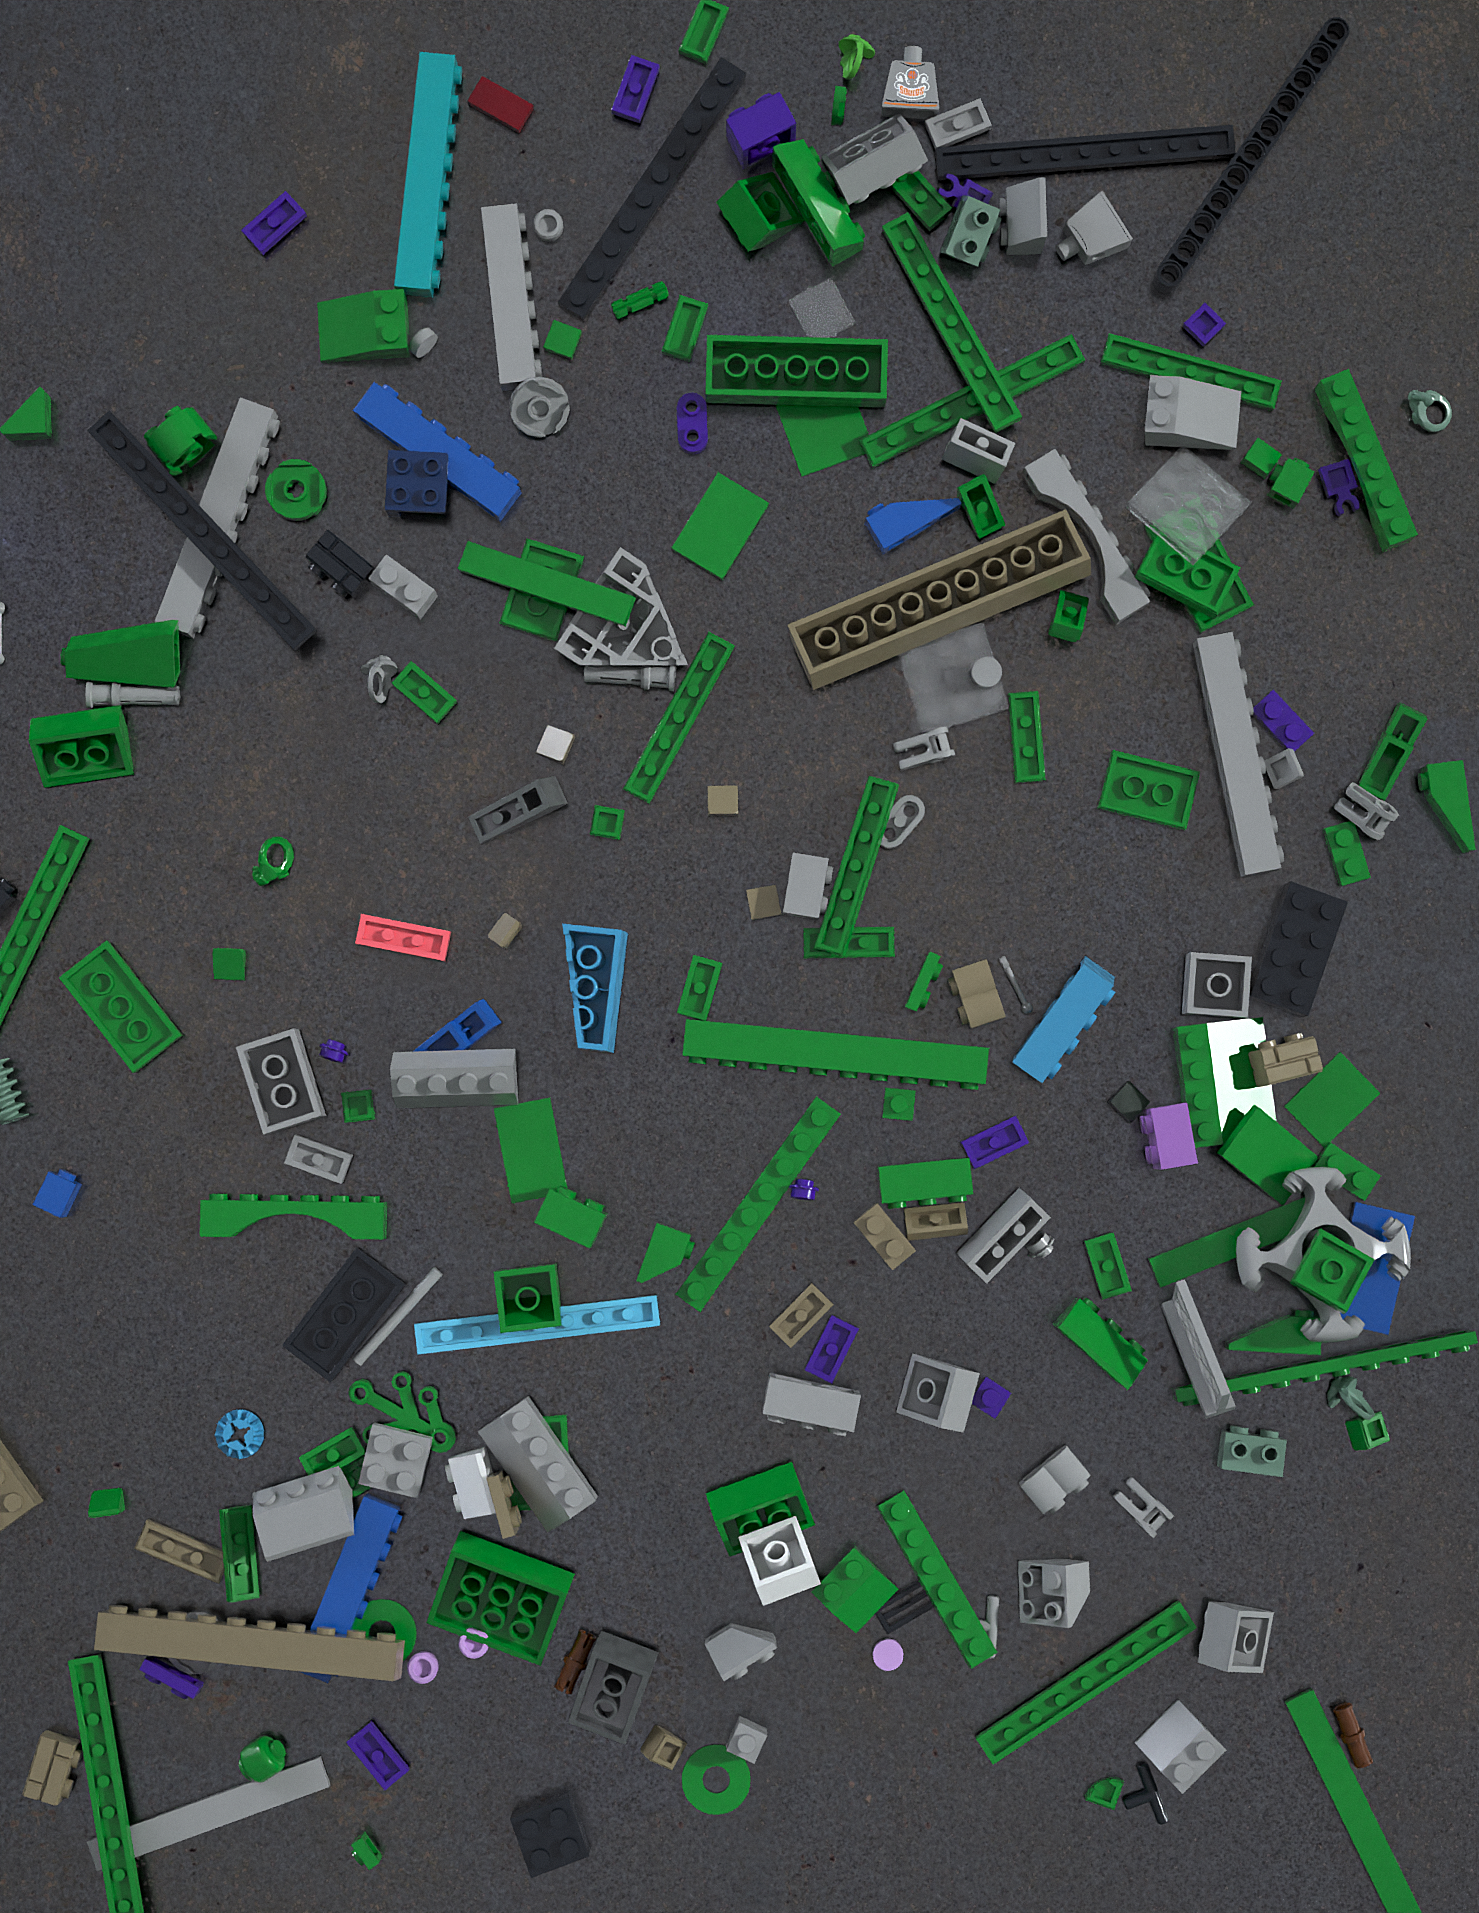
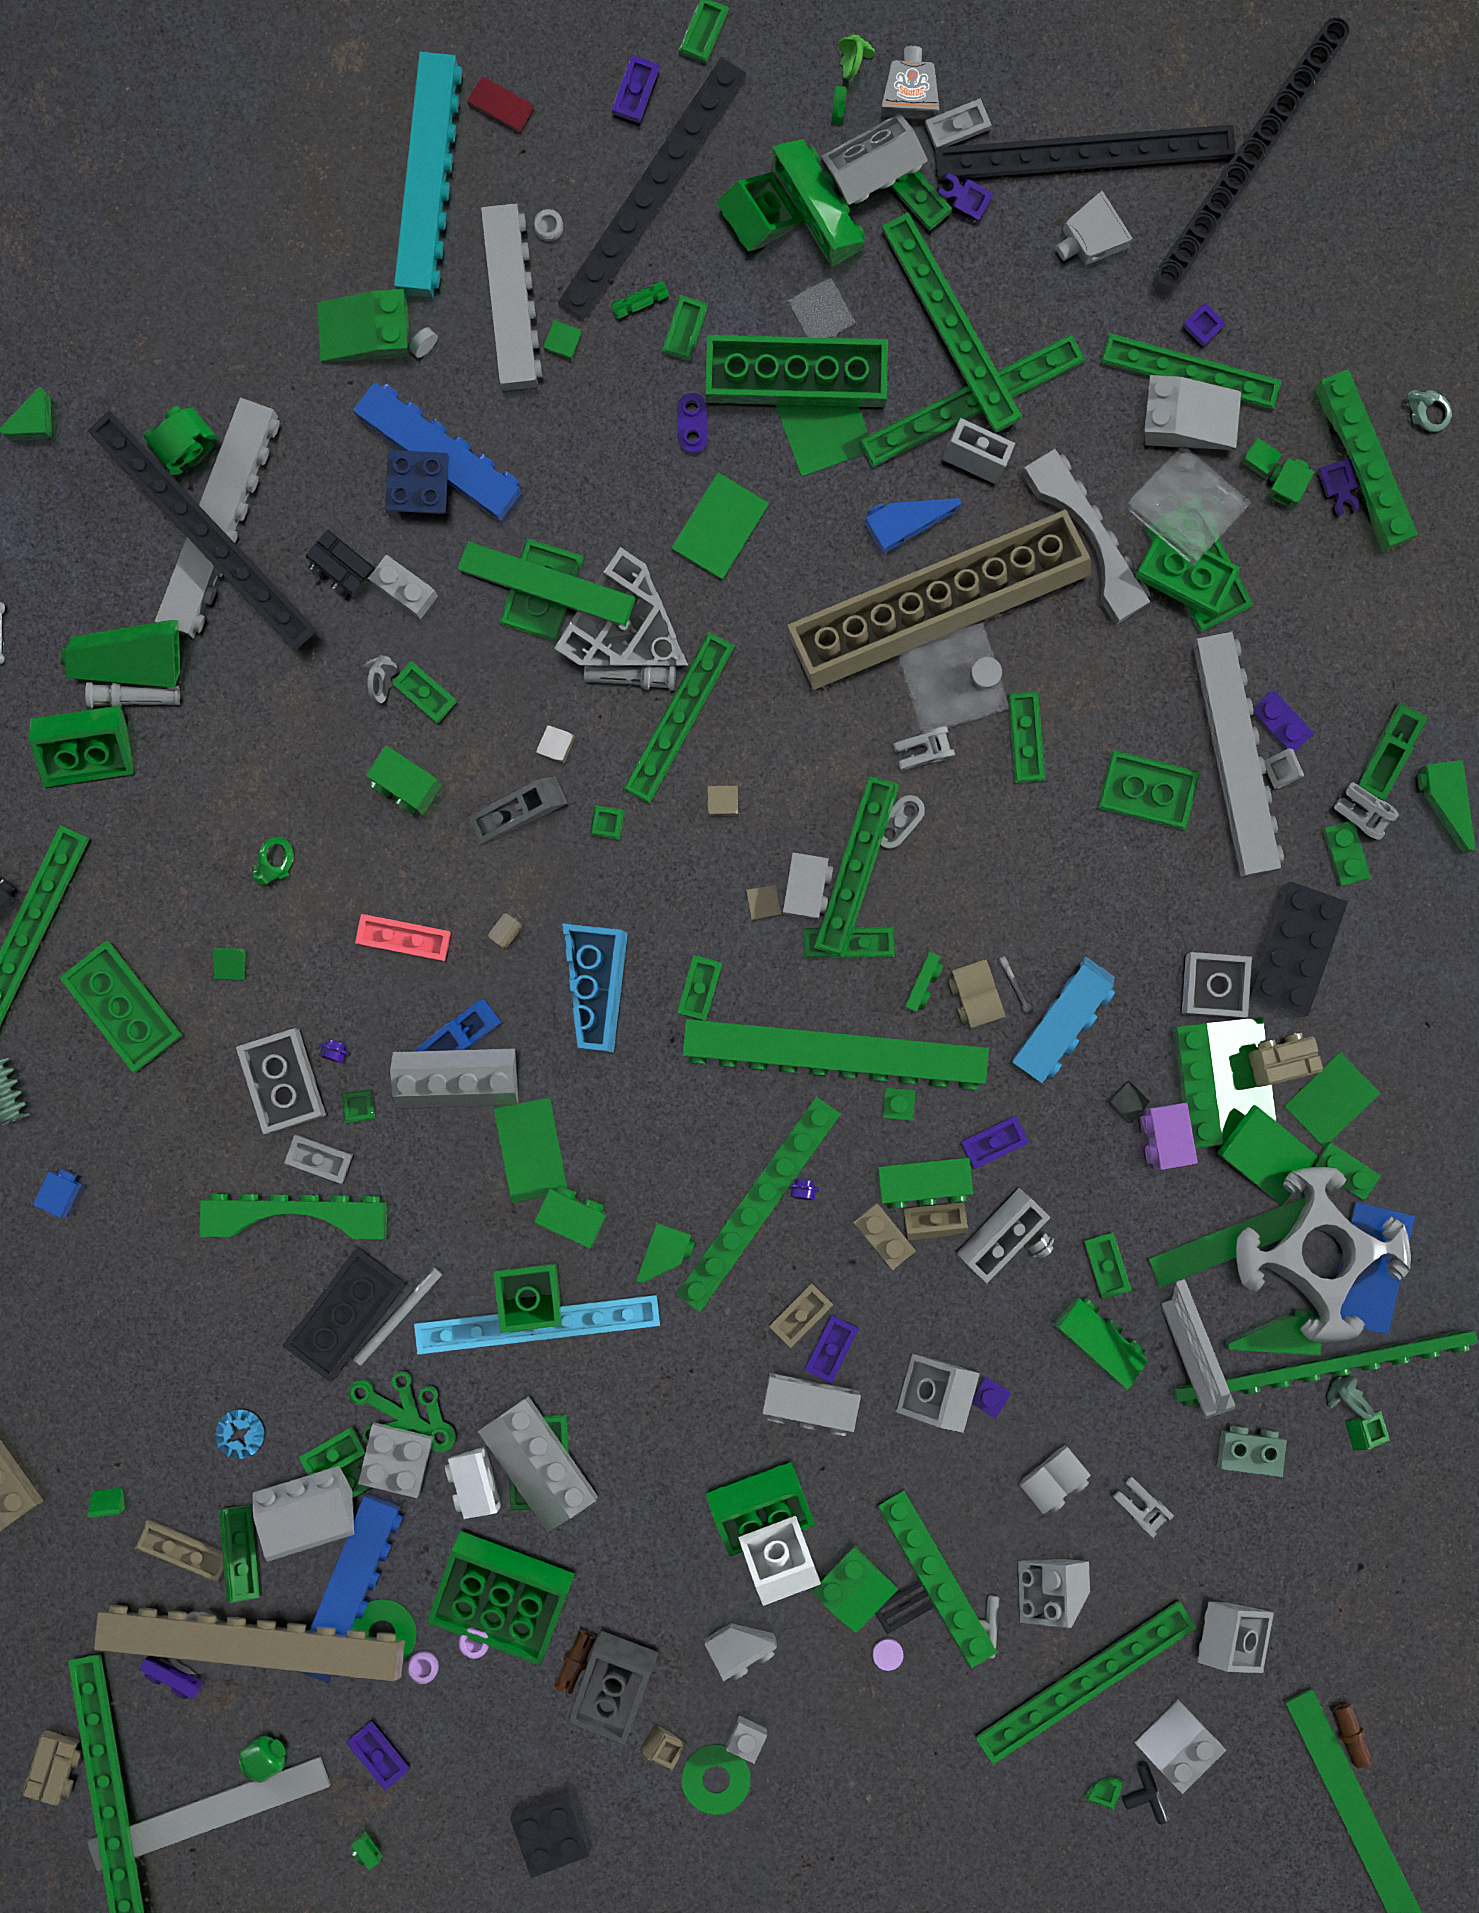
dark purple plate [241,191,307,255] -> none
green plate [265,459,327,521] -> none
dark tan plate [486,1470,522,1539] -> none
light grey tile [509,376,570,437] -> none
dark purple brick [726,92,796,169] -> none
sand green brick [939,195,1001,267] -> none
green slope [957,474,1005,539] -> none
light grey slope [999,177,1047,255] -> none
green slope [1048,590,1089,642] -> none
green tile [1289,1228,1374,1314] -> none
none -> green brick [366,745,443,816]

